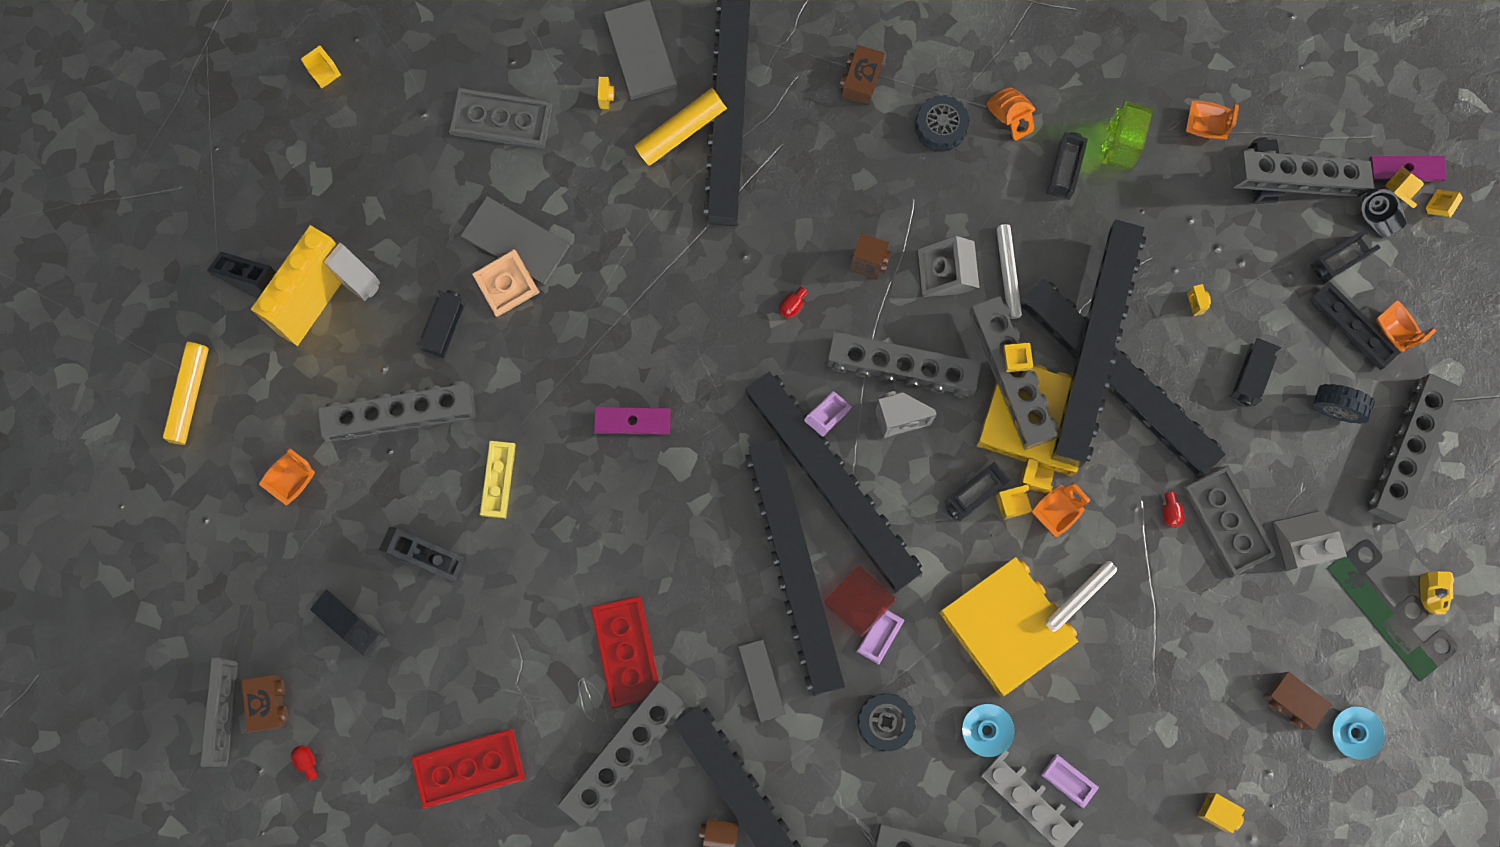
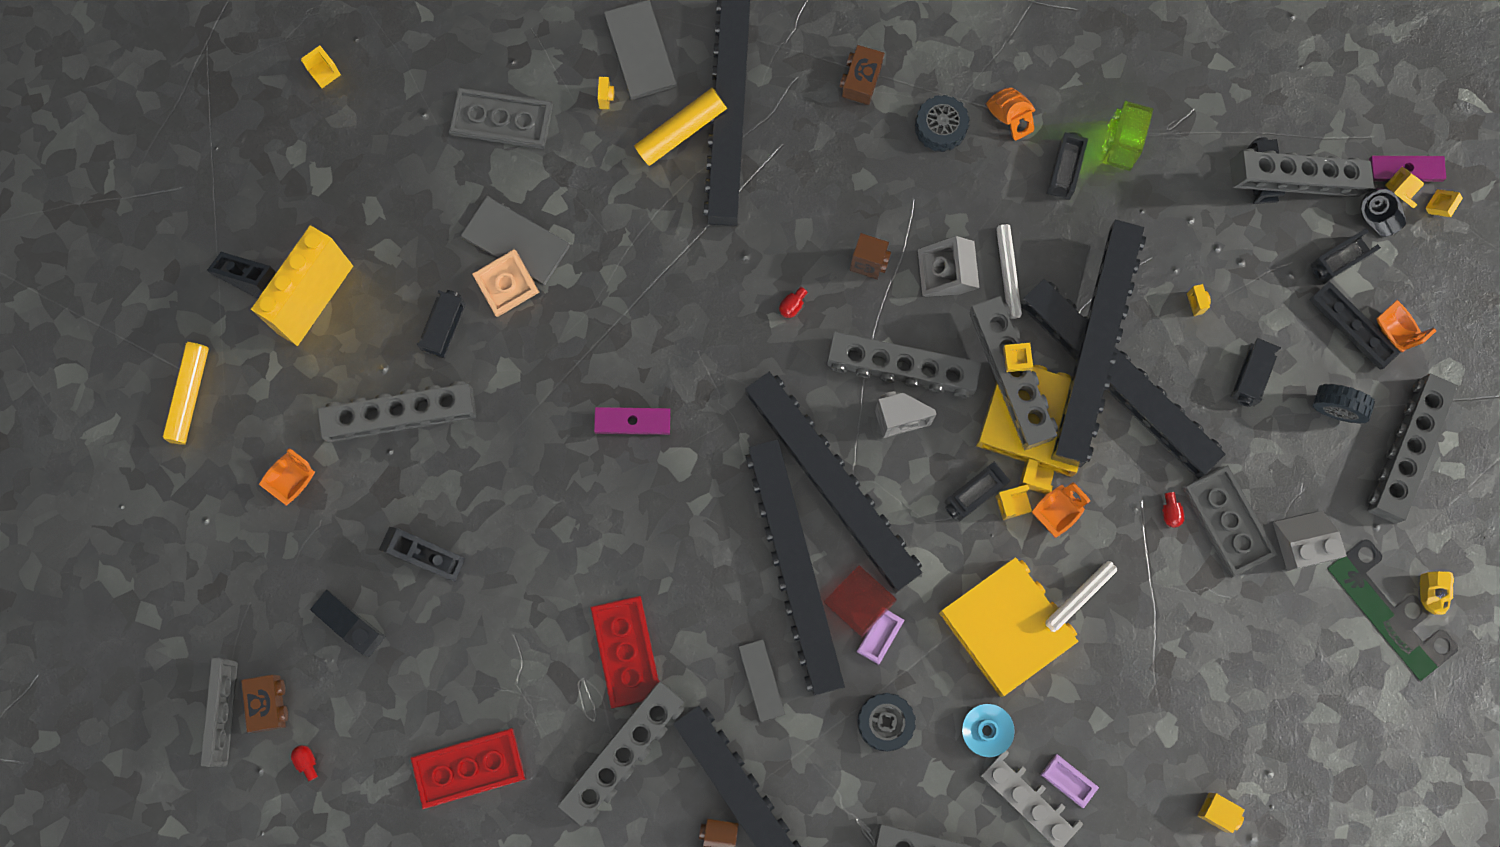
light grey slope [324,243,380,301] -> none
light yellow tile [480,441,516,519] -> none
lavender tile [804,391,852,437] -> none
orange piece [1186,101,1239,140] -> none
reddish brown brick [1263,672,1332,731] -> none
medium azure dish [1332,707,1385,760] -> none

